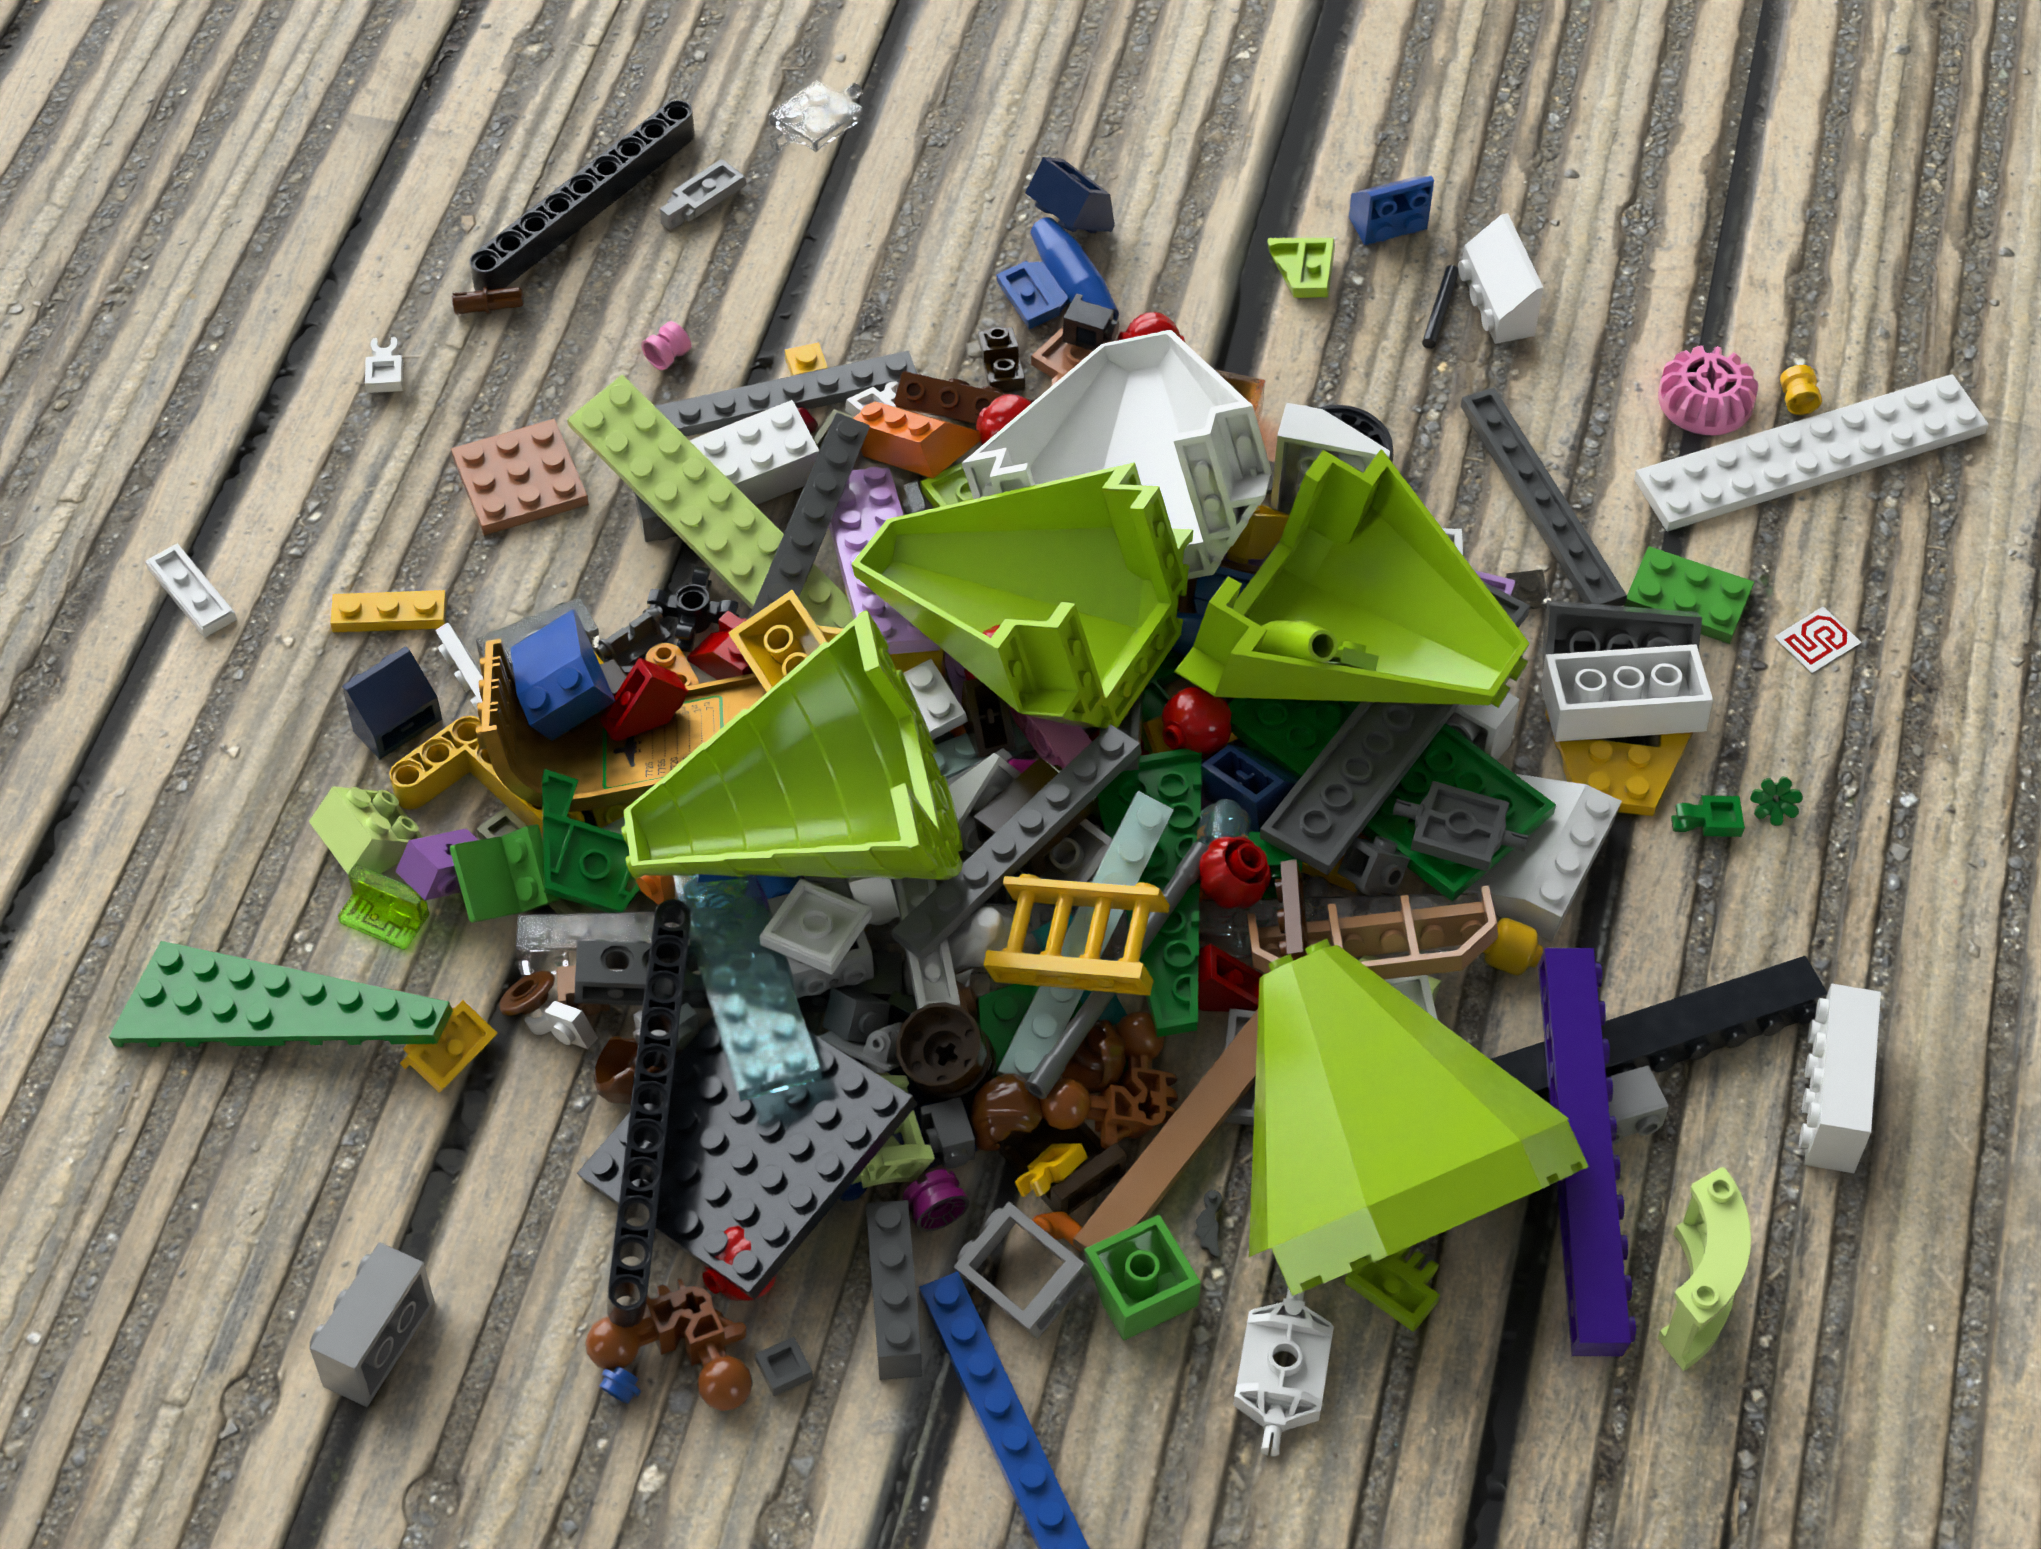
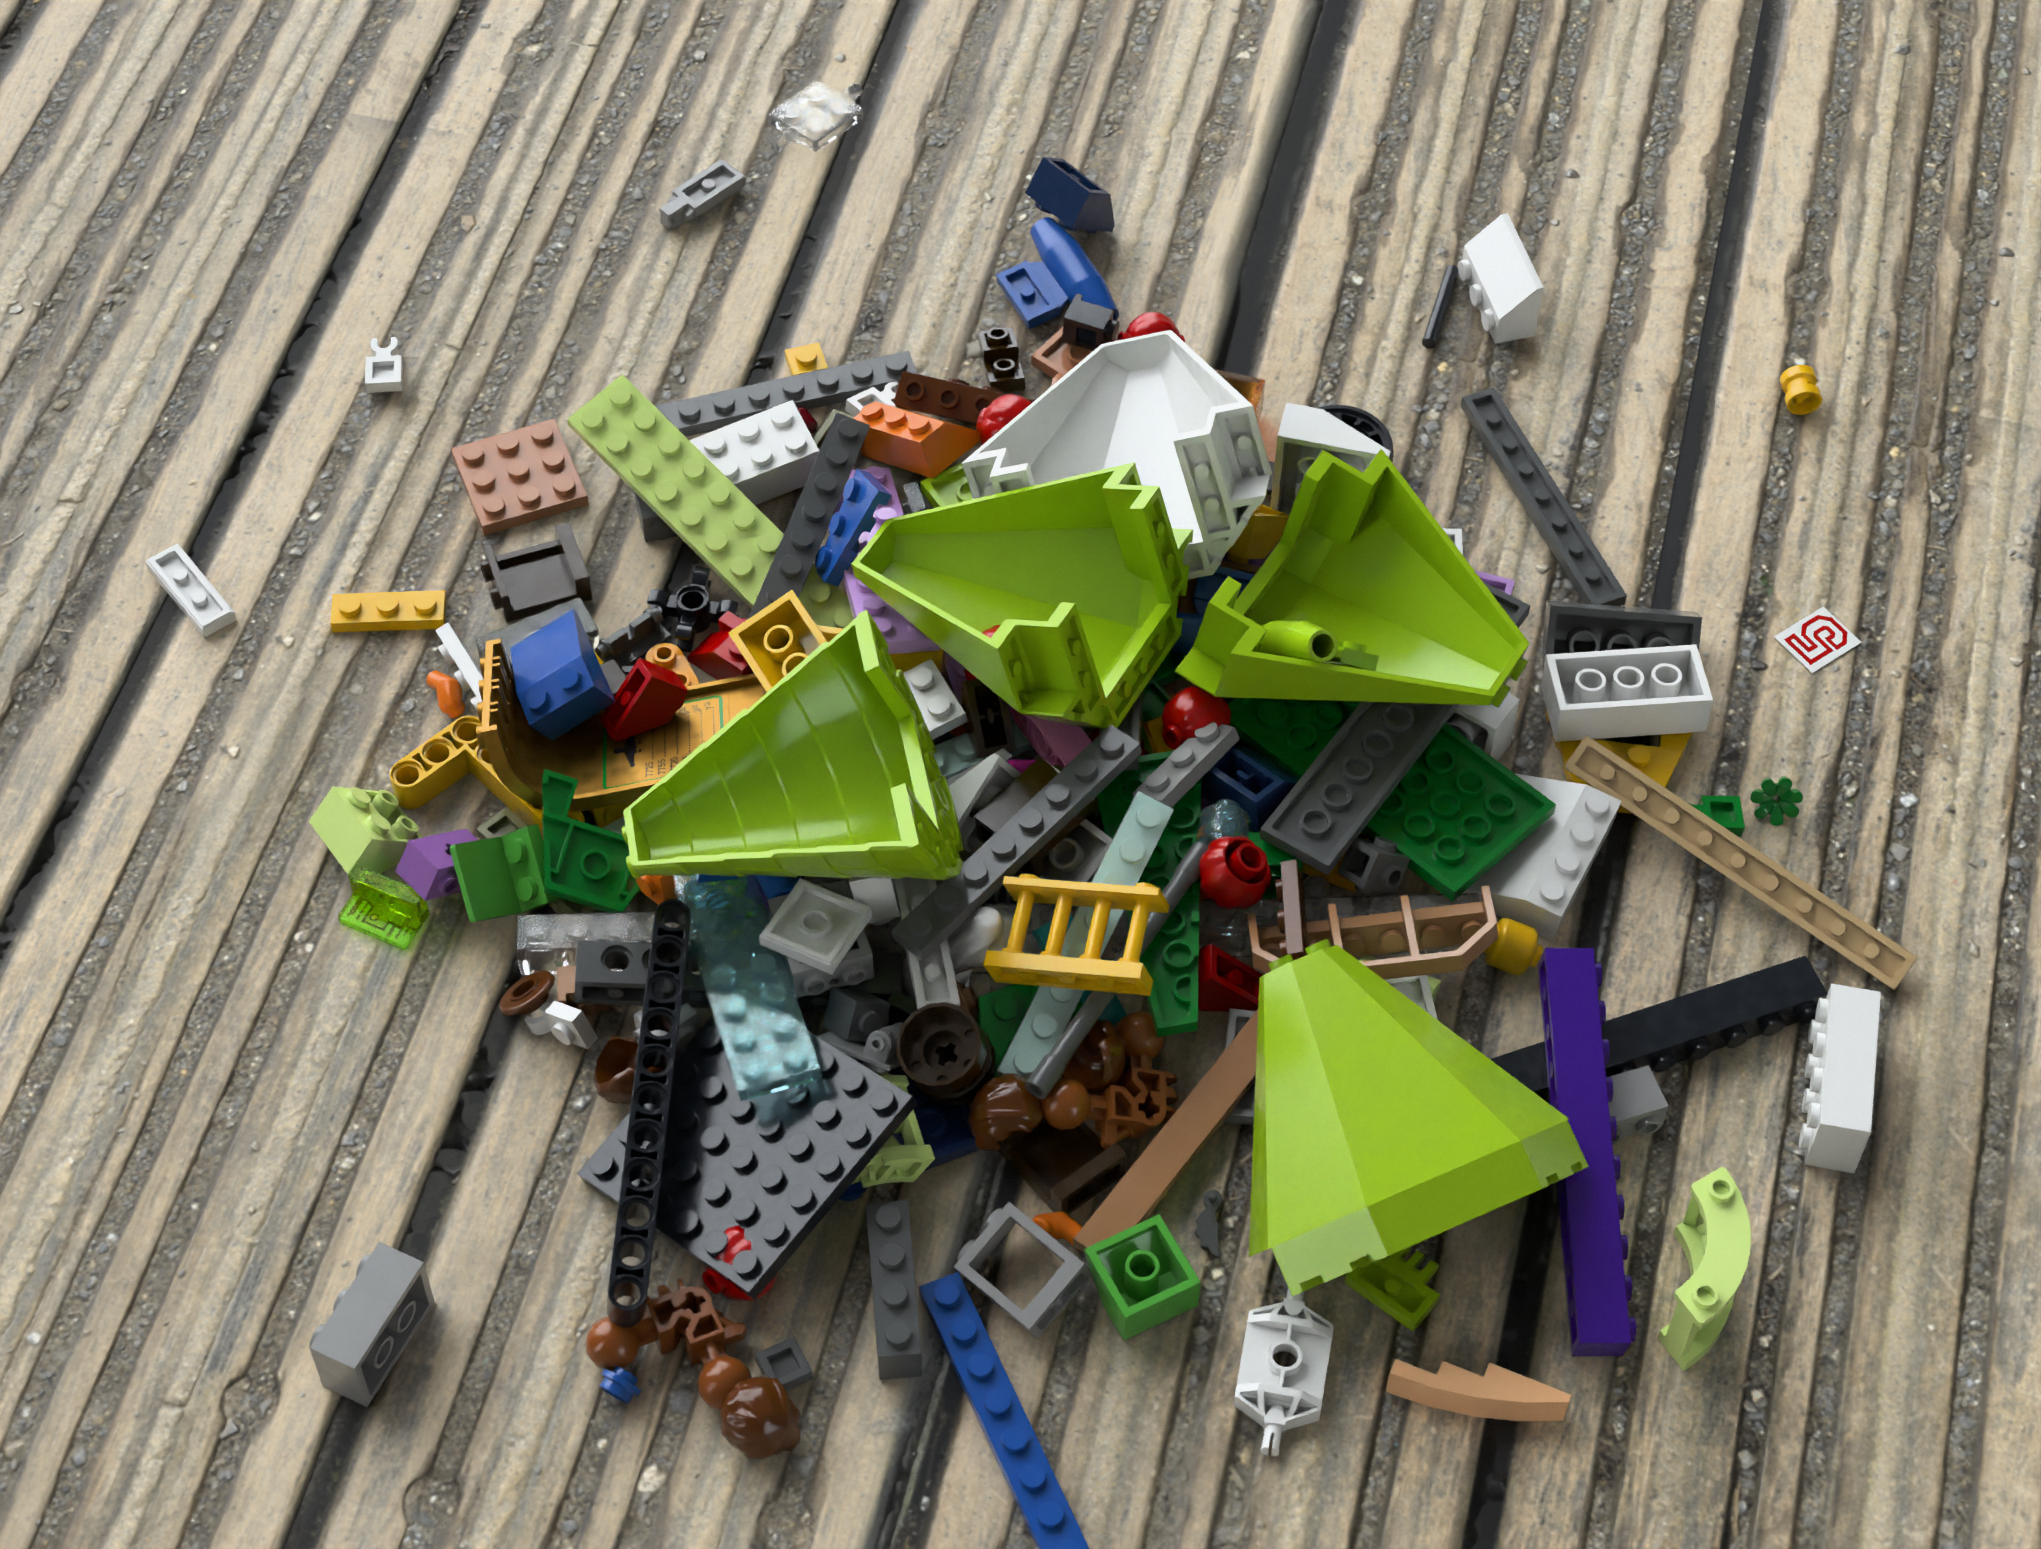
wing [109,941,453,1047] -> none
dark blue slope [342,646,442,760] -> none
yellow bracket [399,999,498,1093] -> none
reddish brown axle [452,286,524,315] -> none
black beam [469,100,695,291] -> none
bright pink wheel [641,321,691,370] -> none
magenta wheel [902,1169,970,1232] -> none
dark grey brick [920,1097,975,1168] -> none
yellow plate [1015,1143,1088,1197] -> none
lime wing [1268,238,1335,298] -> none
blue slope [1349,176,1434,245] -> none
dark grey plate [1393,781,1529,872] -> none
clear smoke plate [1505,569,1551,610] -> none
bright green plate [1624,546,1755,644] -> none
white plate [1634,374,1989,532] -> none
bright pink gear [1658,346,1758,435] -> none
none -> orange arm [426,670,466,719]
none -> panel [479,522,593,623]
none -> reddish brown hair [720,1375,801,1459]
none -> blue wing [815,469,892,587]
none -> light grey plate [1133,722,1240,808]
none -> light nougat slope [1386,1359,1572,1421]
none -> tan plate [1564,735,1918,991]

